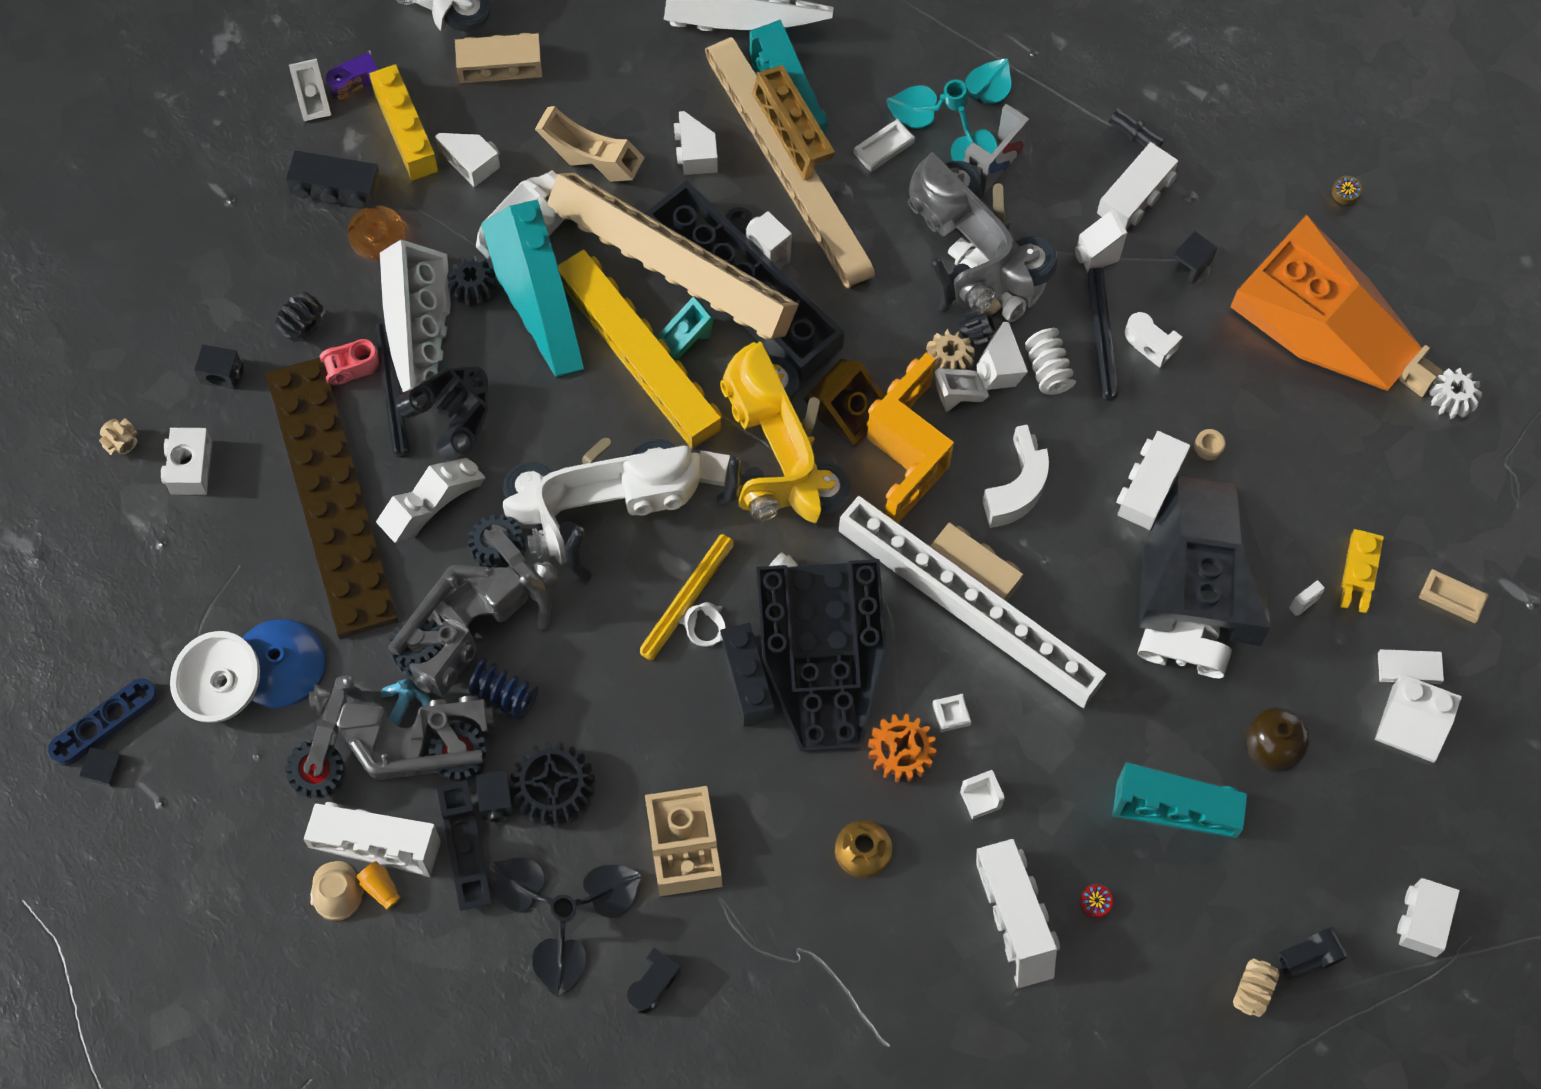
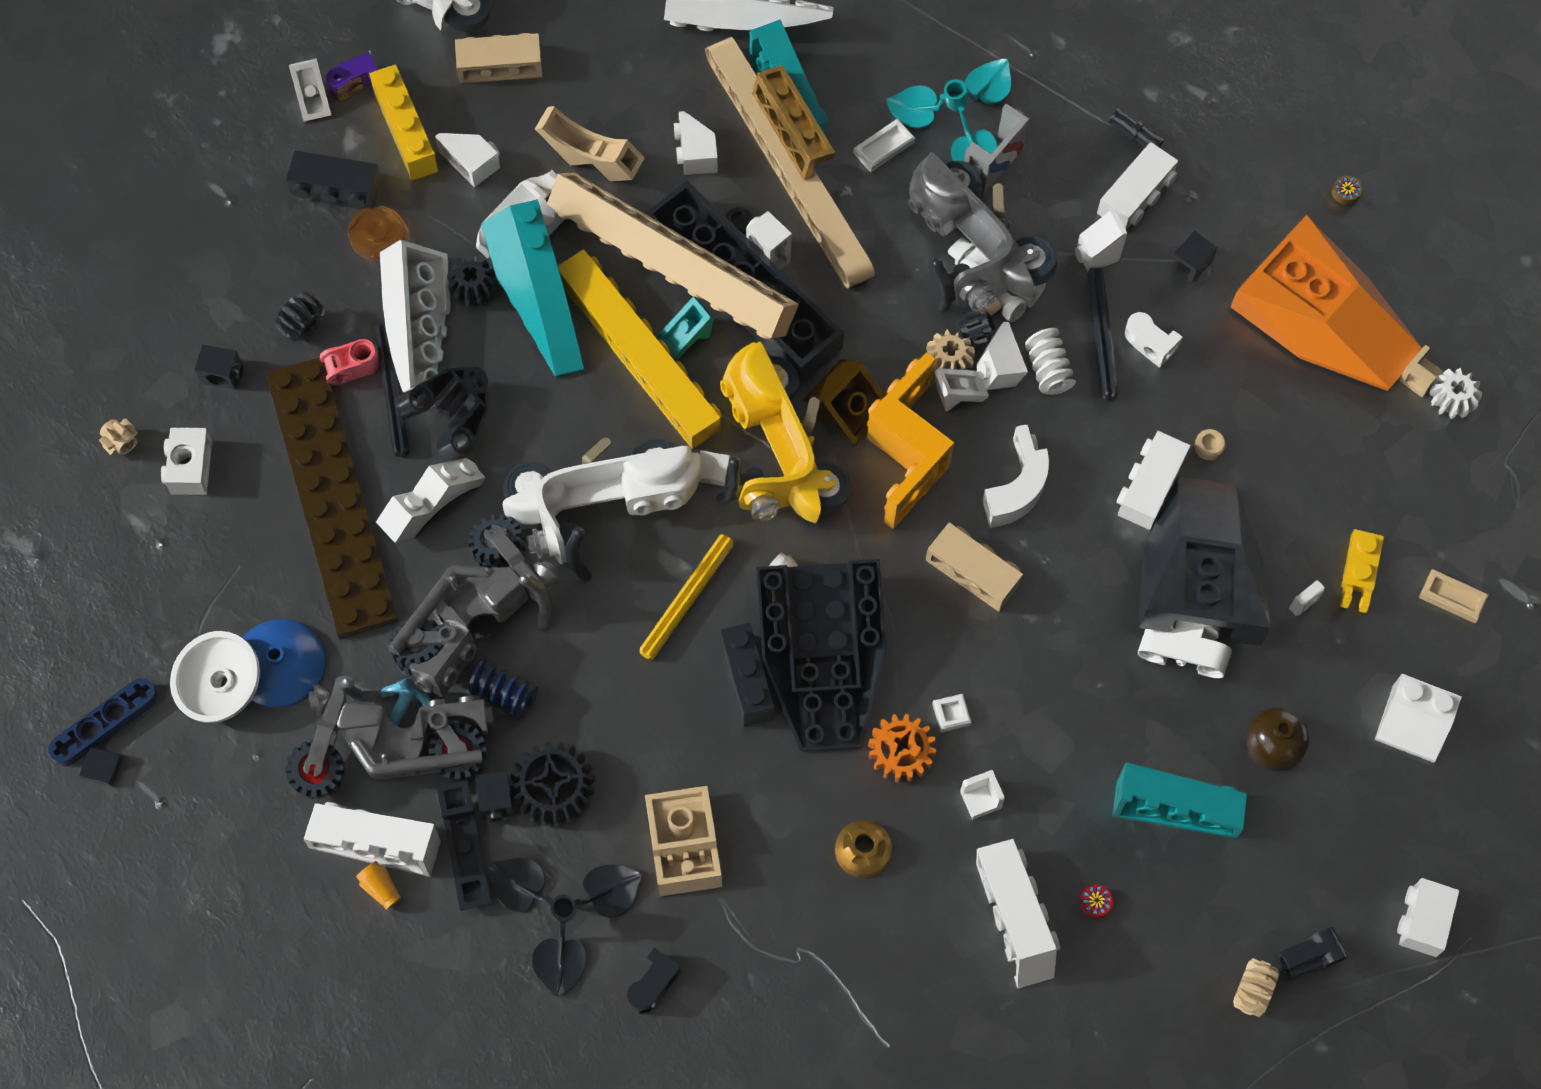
tan hat [310,861,364,921] -> none
white piece [678,602,726,647] -> none
white brick [839,496,1106,709] -> none
white tile [1378,649,1444,684] -> none

